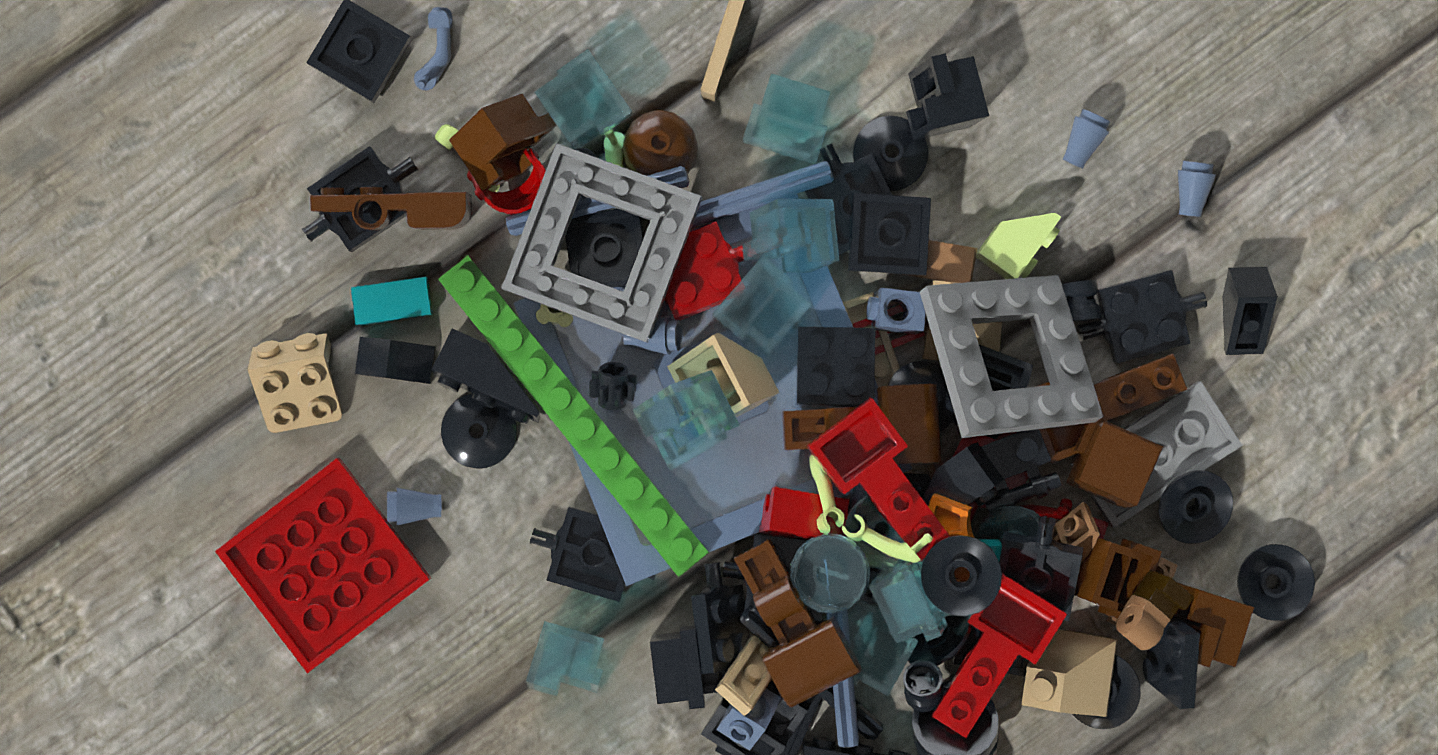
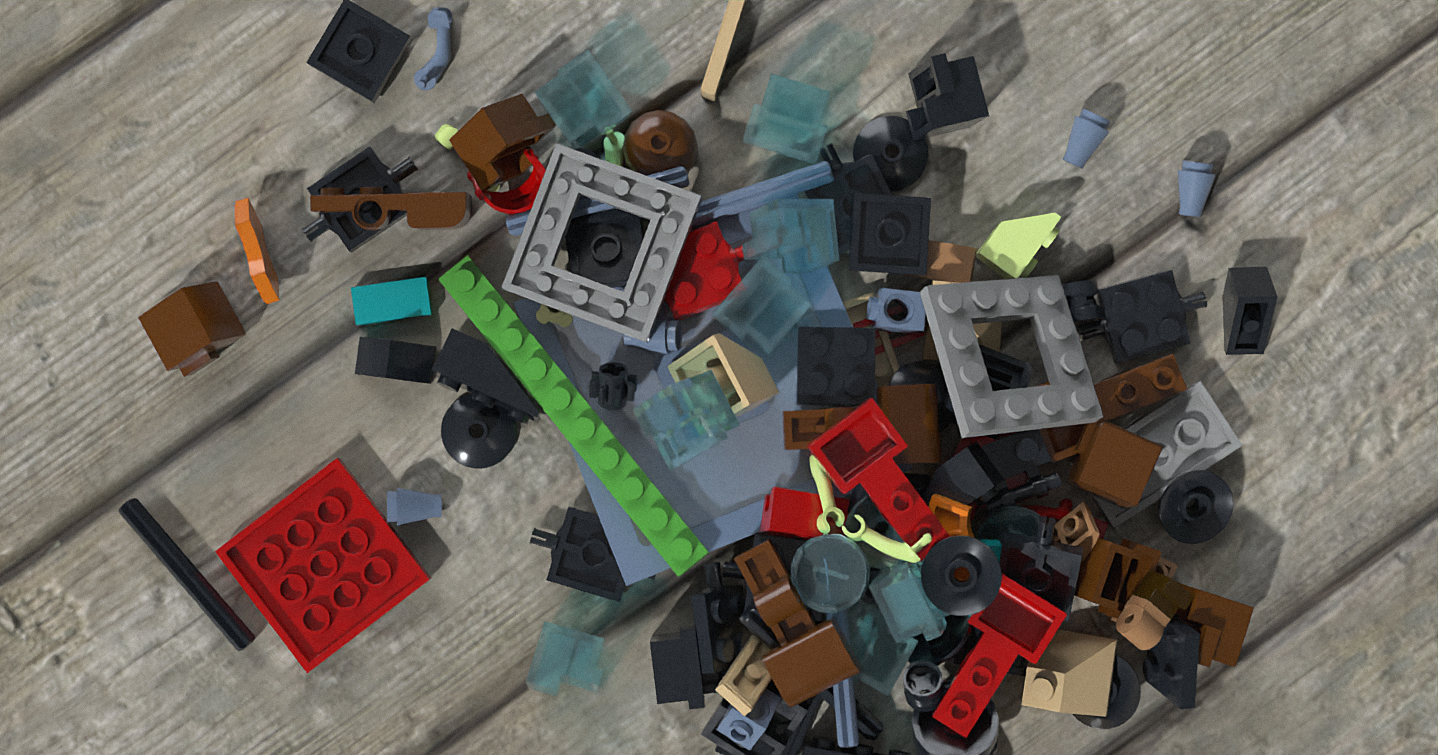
tan bracket [247,333,343,433] -> none
black dish [1237,544,1315,621] -> none
none -> black axle [118,498,255,651]
none -> reddish brown plate [138,281,246,377]
none -> orange tile [234,198,279,304]

